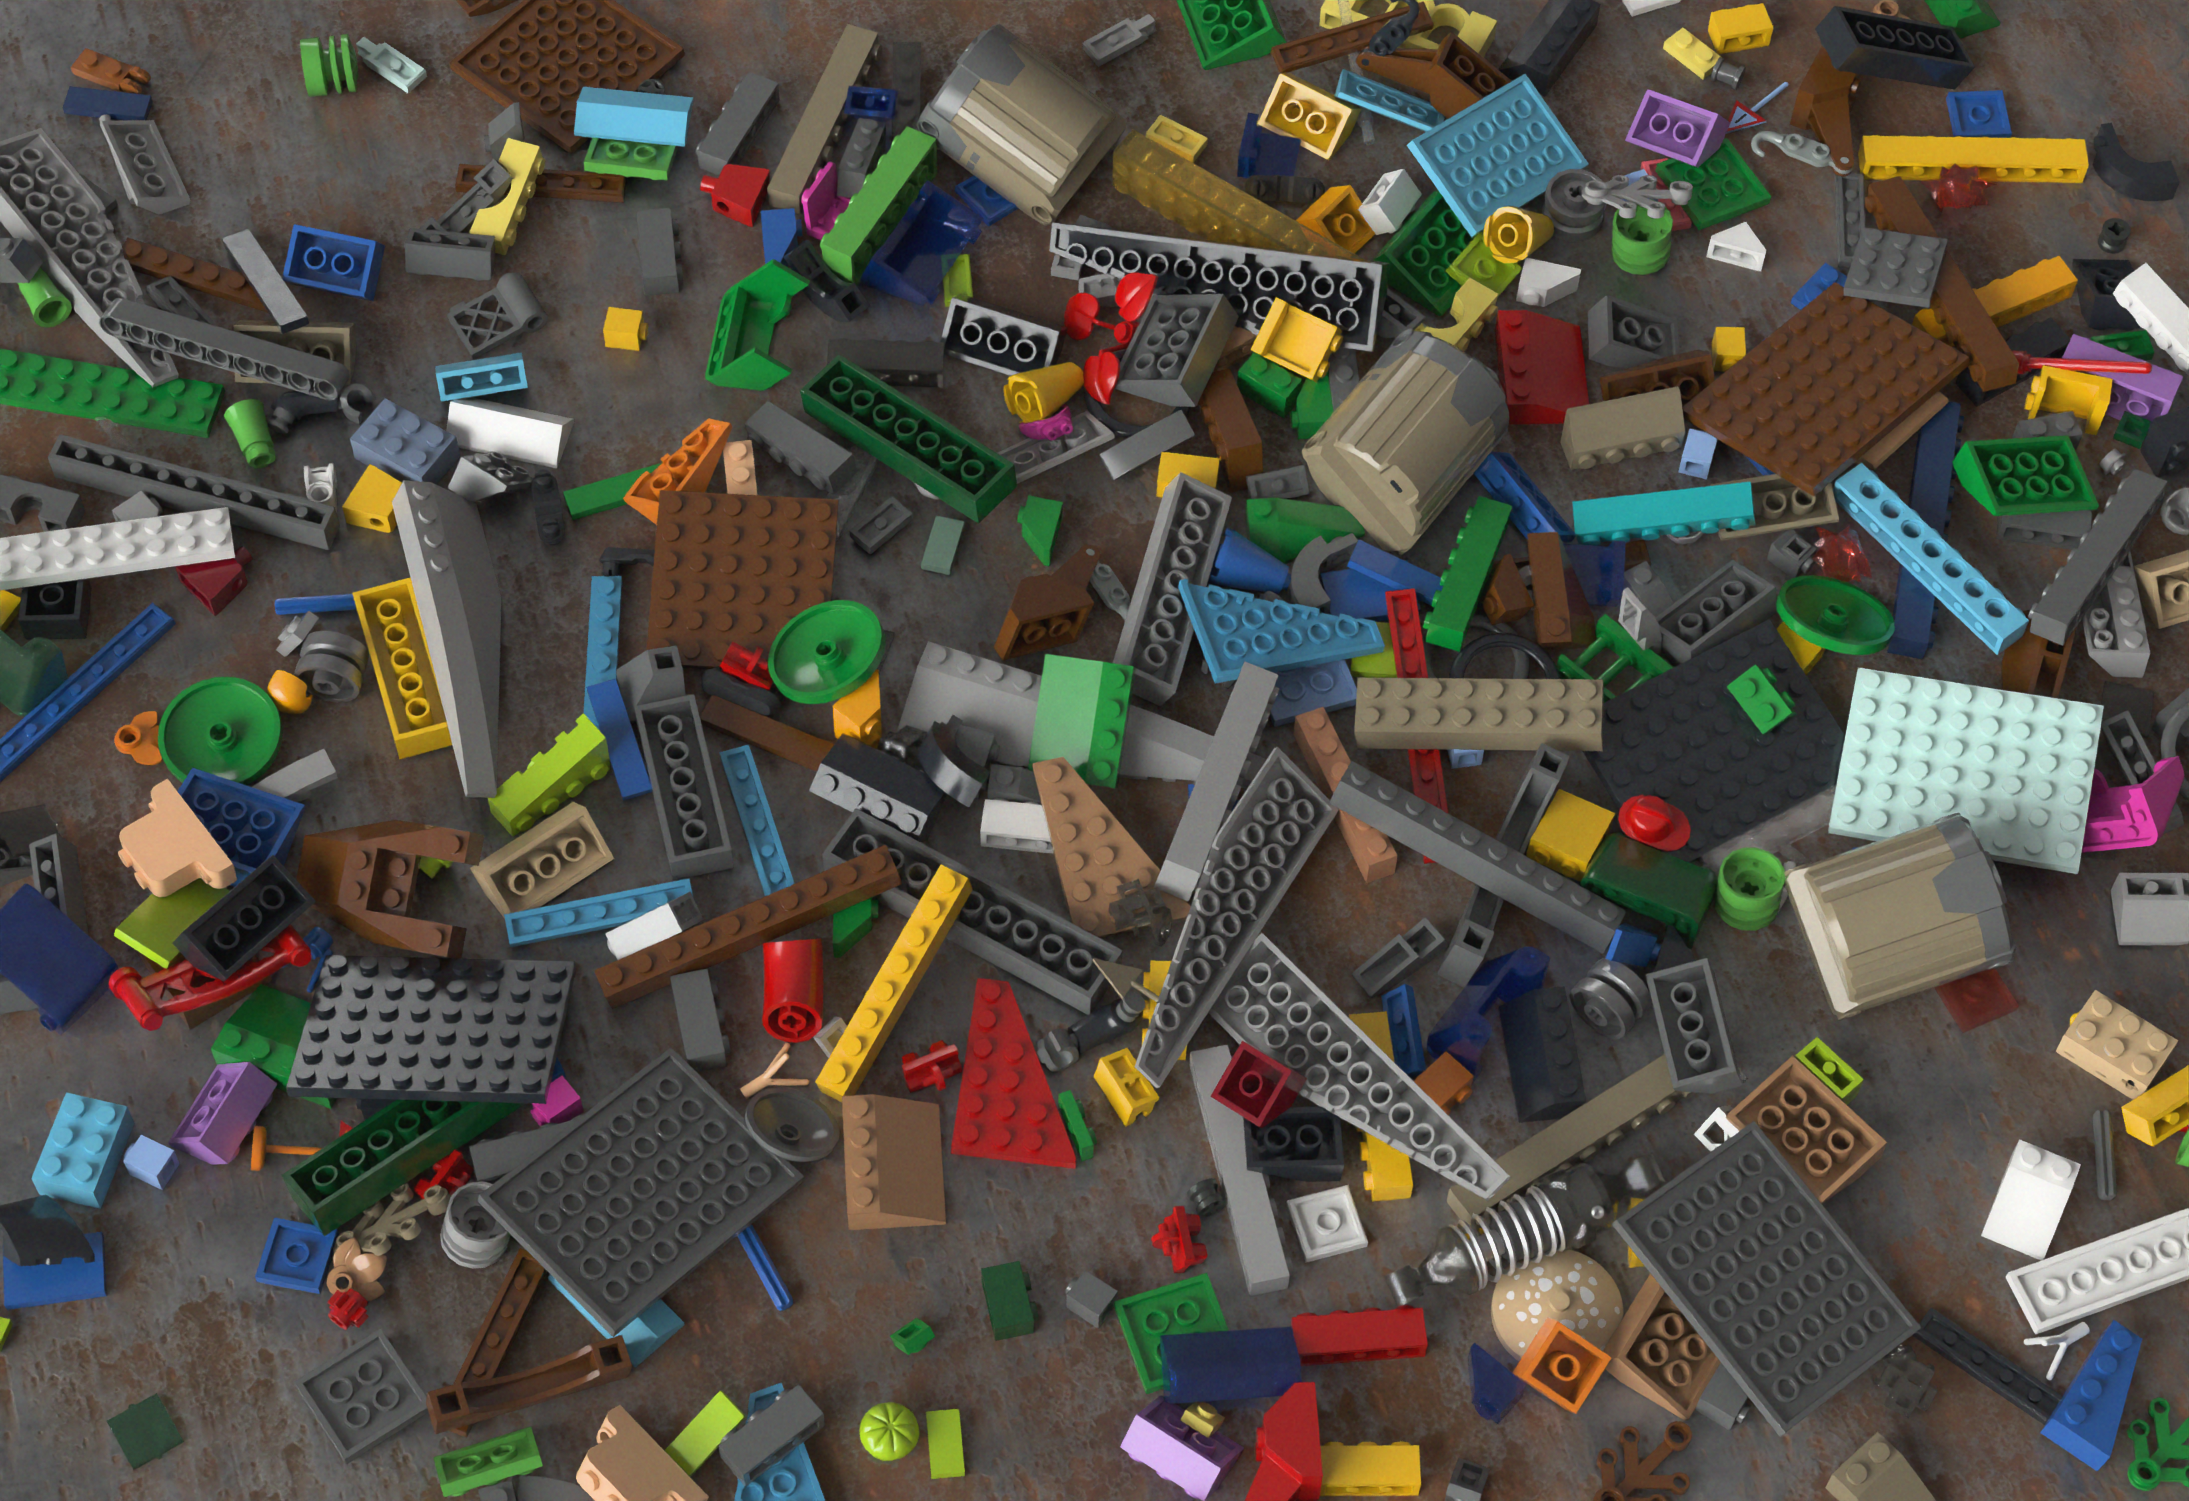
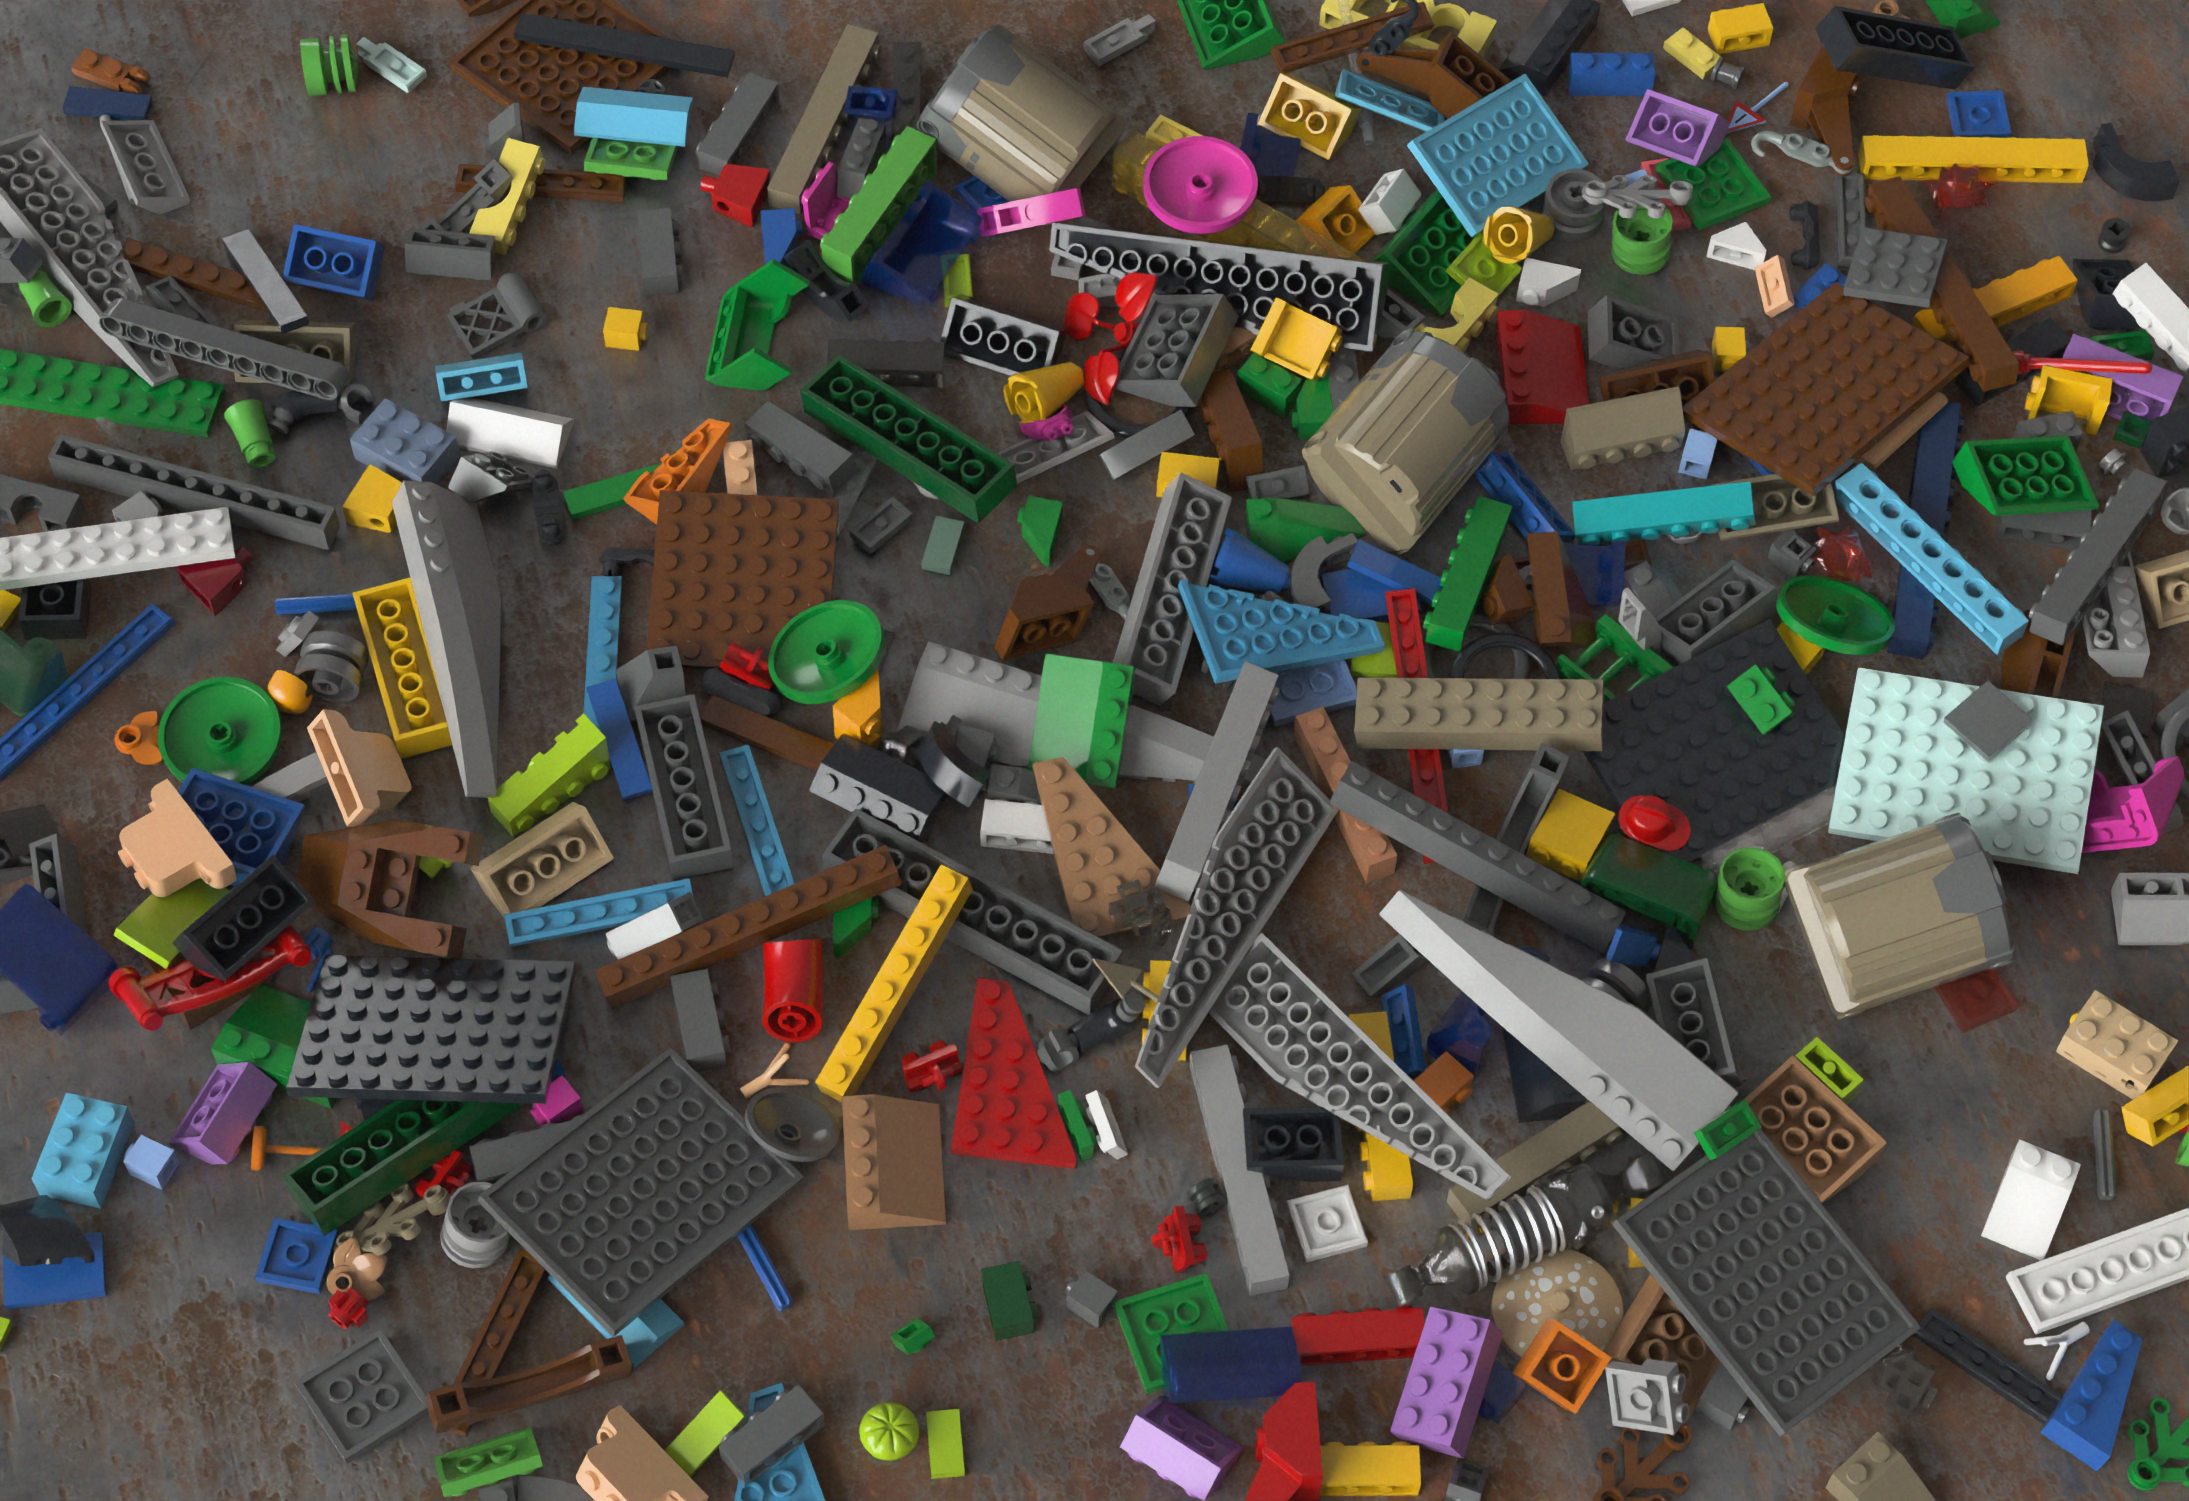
clear green piece [107,1393,184,1470] -> none
white piece [304,463,337,512] -> none
light grey plate [813,1016,847,1058] -> none
yellow hinge [1093,1048,1160,1127] -> none
light yellow plate [1180,1400,1225,1438] -> none
dark red slope [1210,1041,1307,1128] -> none
none -> light nougat brick [307,709,412,827]
none -> black tile [514,13,735,78]
none -> dark pink slope [977,187,1086,237]
none -> white plate [1085,1090,1128,1160]
none -> dark pink dish [1143,136,1258,234]
none -> light grey wedge [1379,890,1739,1171]
none -> medium lavender brick [1390,1306,1503,1458]
none -> blue brick [1567,53,1655,96]
none -> light grey plate [1605,1359,1689,1435]
none -> green plate [1693,1099,1762,1161]
none -> light nougat plate [1755,255,1795,318]
none -> black piece [1789,200,1820,270]
none -> dark grey tile [1943,680,2033,762]

